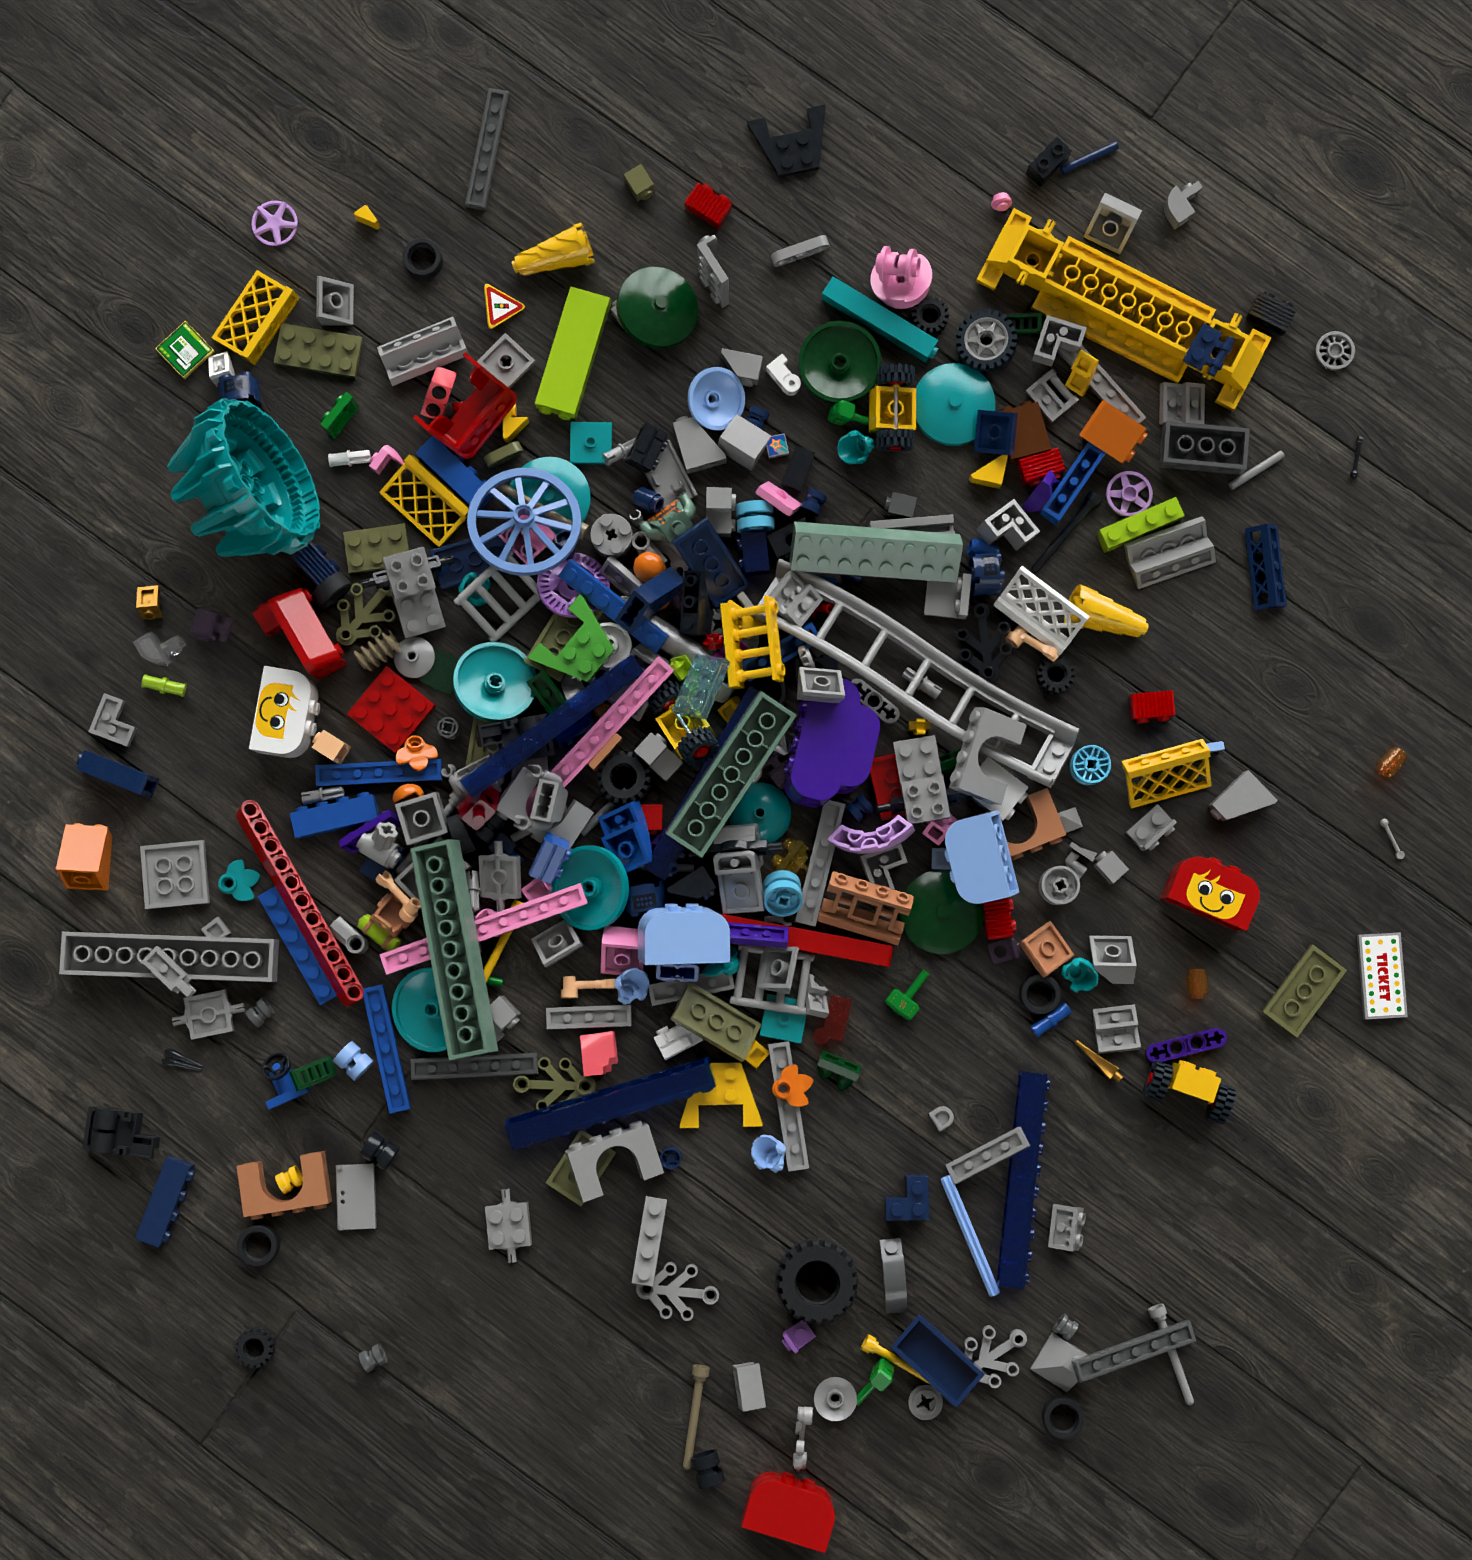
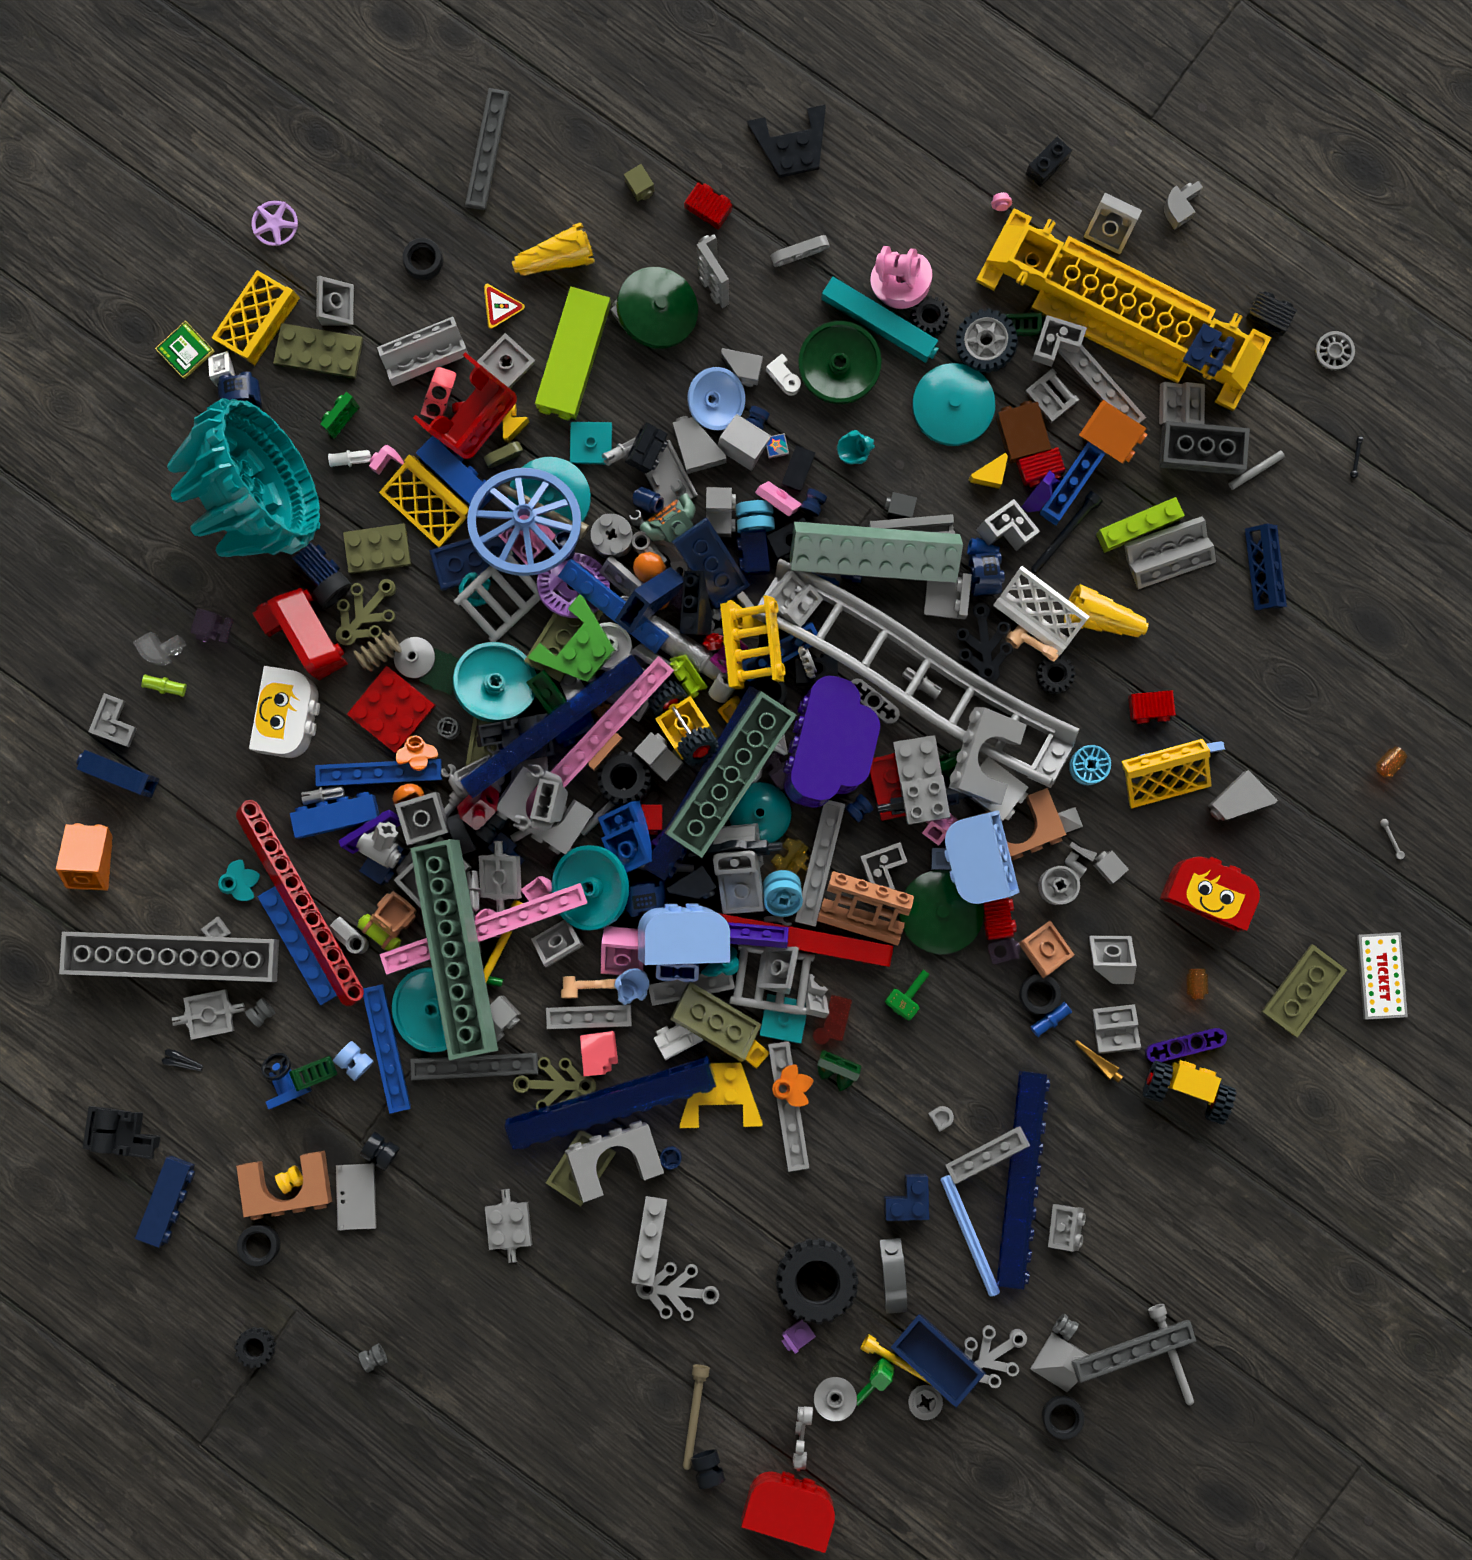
pearl gold bracket [136,585,162,620] -> none
light grey plate [140,840,210,909] -> none
light grey hinge [141,946,196,997] -> none
light nougat piece [312,730,352,764] -> none
yellow slope [353,205,380,230] -> none
light grey piece [361,546,454,638] -> none
light nougat brick [376,870,421,923] -> none
blue brick [529,832,571,884] -> none
clear light blue plate [672,654,730,720] -> none
light grey hinge [732,1362,766,1412] -> none
light blue hair [751,1135,786,1173] -> none
light grey slope [797,667,845,703] -> none
red arm [810,603,834,618] -> none
lavender brick [827,815,915,854] -> none
green piece [828,400,869,426] -> none
brick [869,364,916,452] -> none
yellow plate [908,718,931,736] -> none
dark blue plate [974,410,1018,455] -> none
dark blue bar [1060,141,1119,175] -> none
teal hair [1061,958,1099,993] -> none
yellow slope [1065,350,1099,396] -> none
lavender wheel [1106,471,1153,517] -> none
light grey bracket [1125,804,1177,851] -> none

